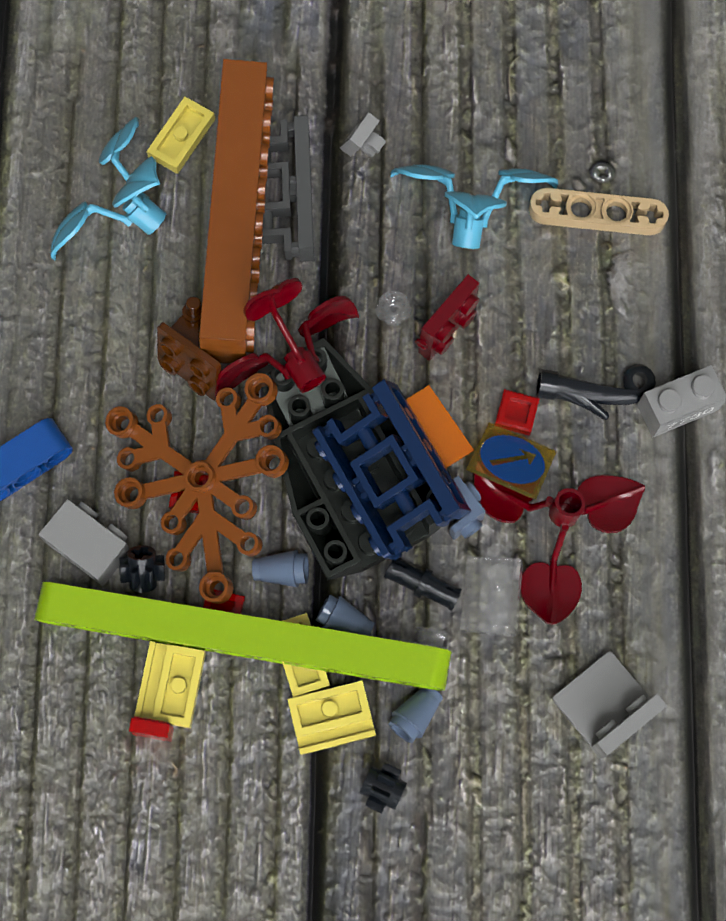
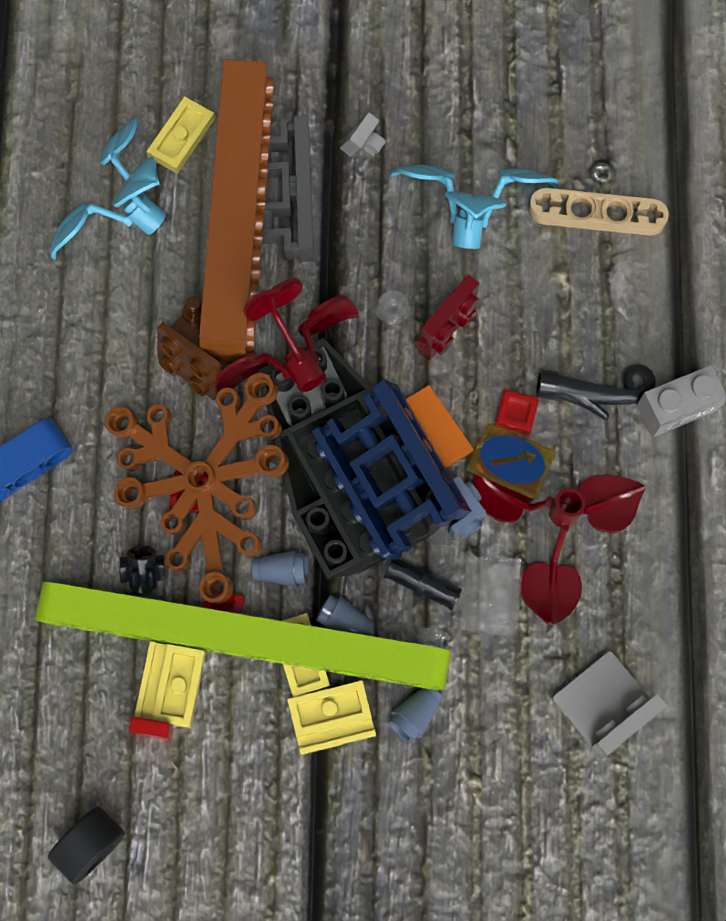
light grey brick [38,499,129,587] -> none
black gear [359,762,407,814] -> none
none -> black tyre [48,806,125,884]

